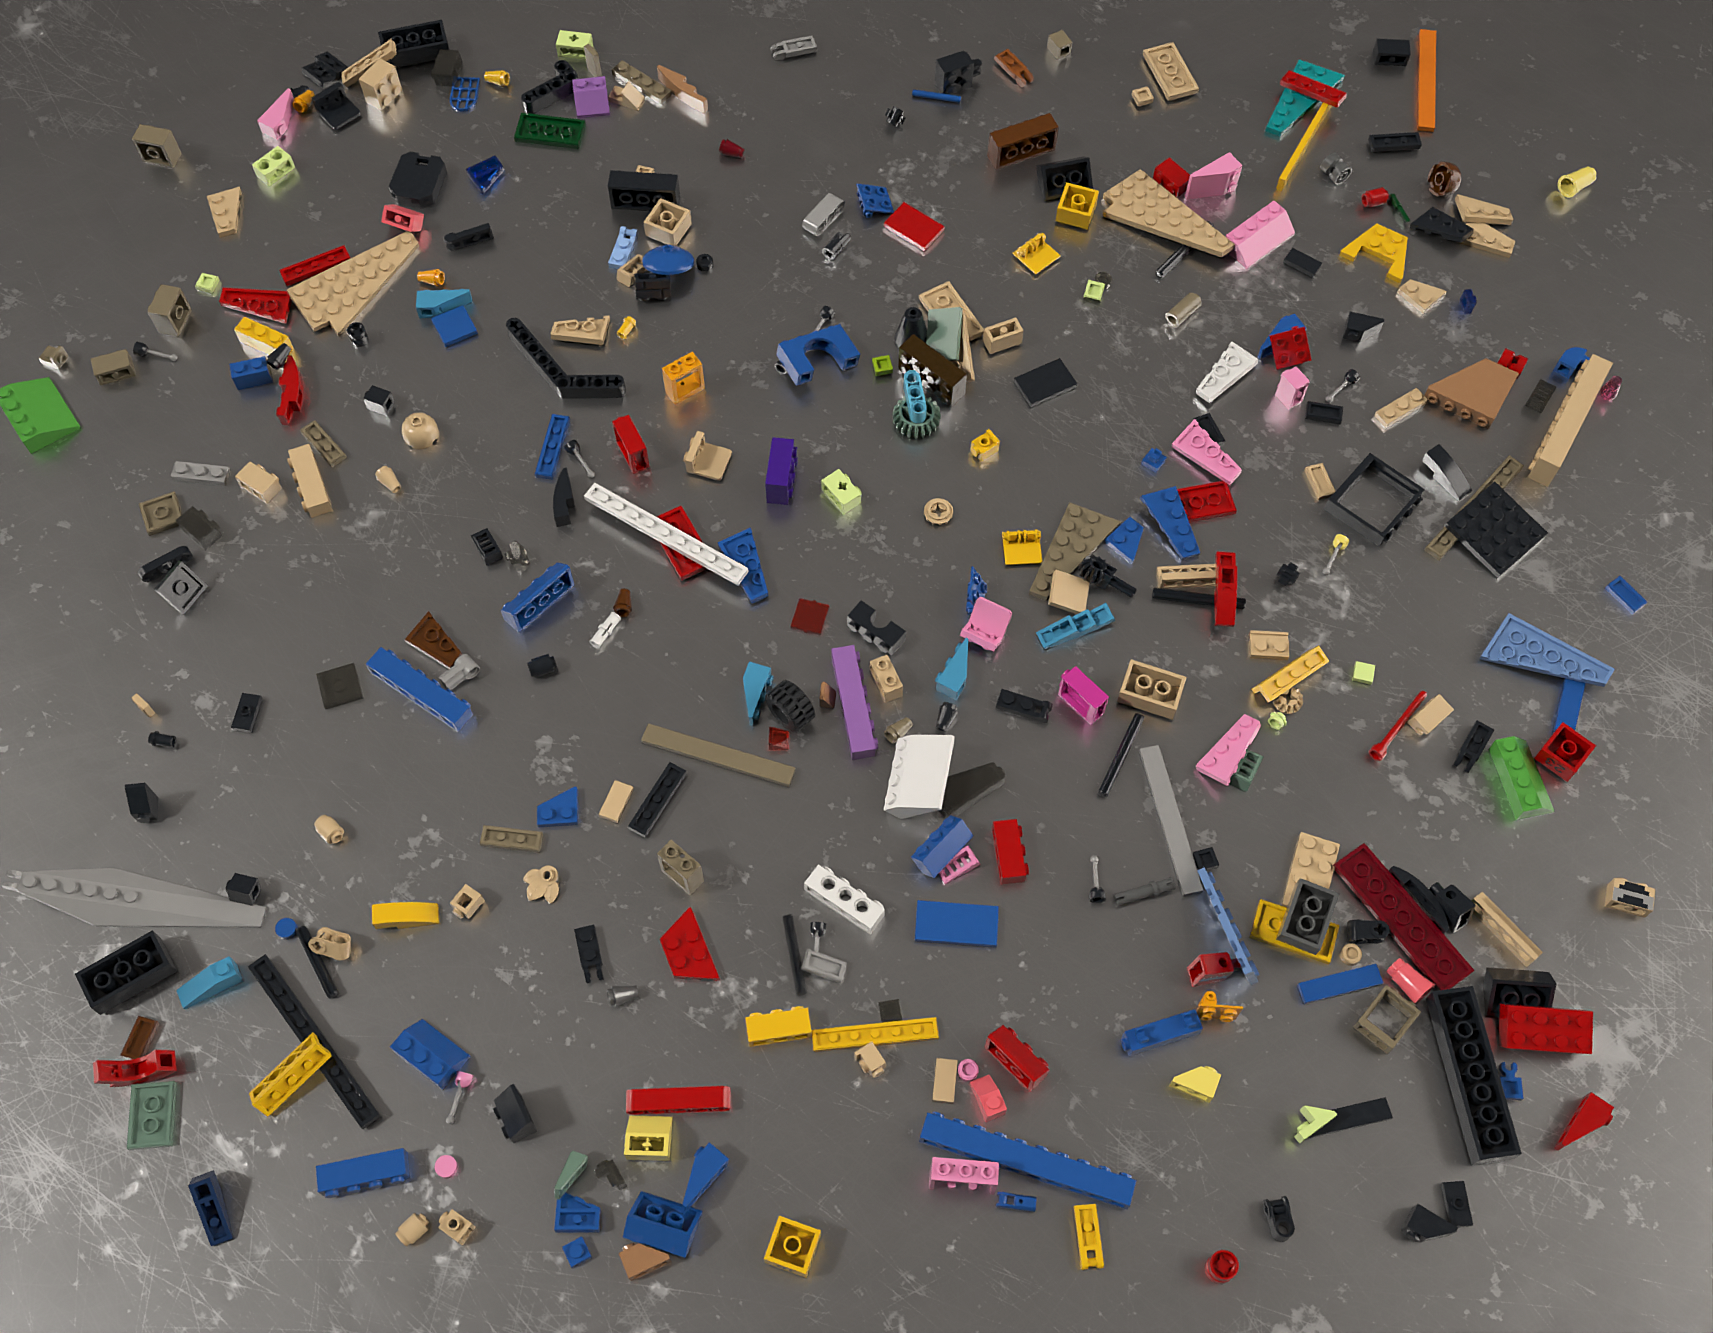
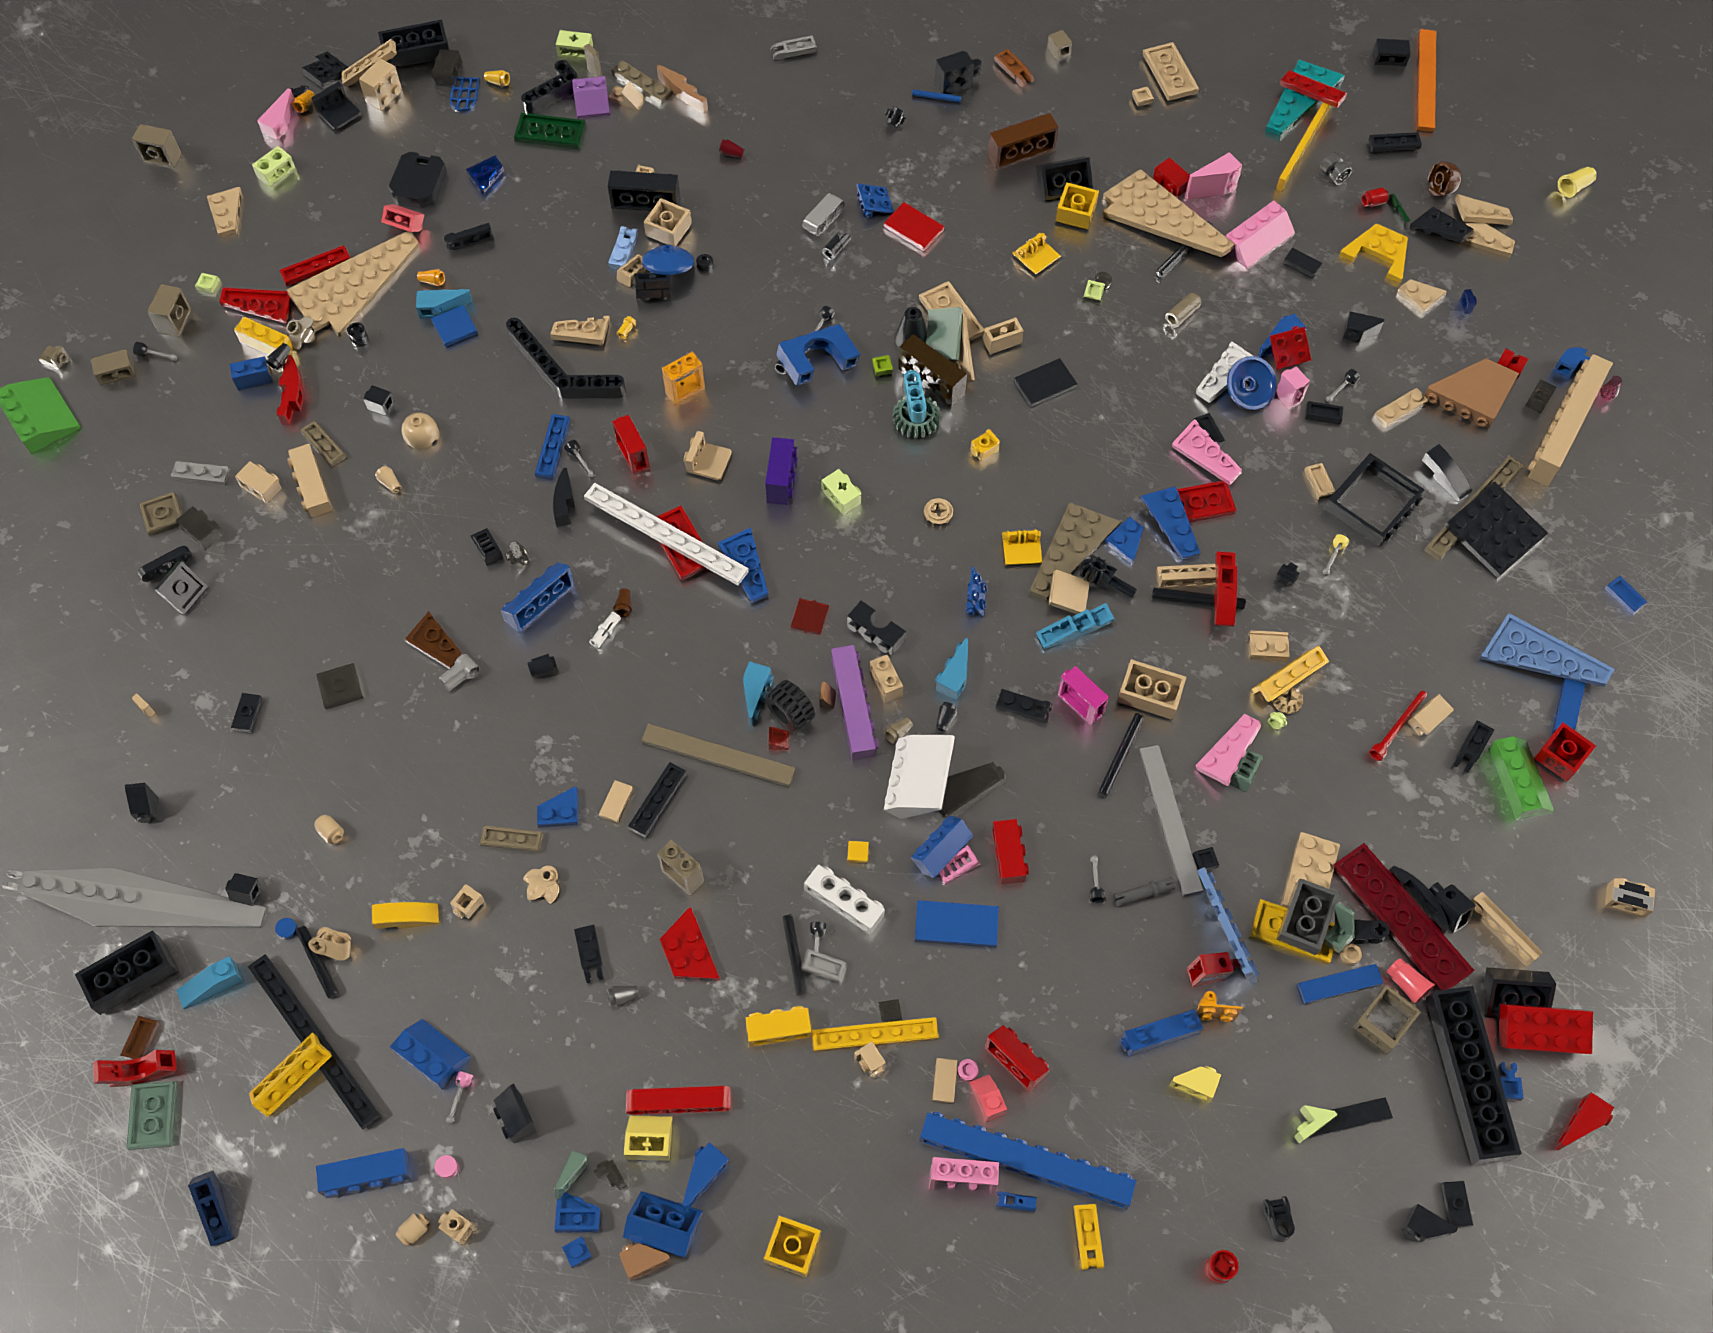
black pin [148,731,176,748] -> none
blue brick [366,647,473,732] -> none
bright pink bracket [960,597,1012,652] -> none
blue tile [1141,448,1167,473] -> none
yellowish green tile [1352,661,1375,685] -> none
none -> dark tan plate [286,317,315,351]
none -> yellow tile [847,841,869,863]
none -> blue dish [1227,356,1277,410]
none -> sand green bracket [1323,903,1355,953]

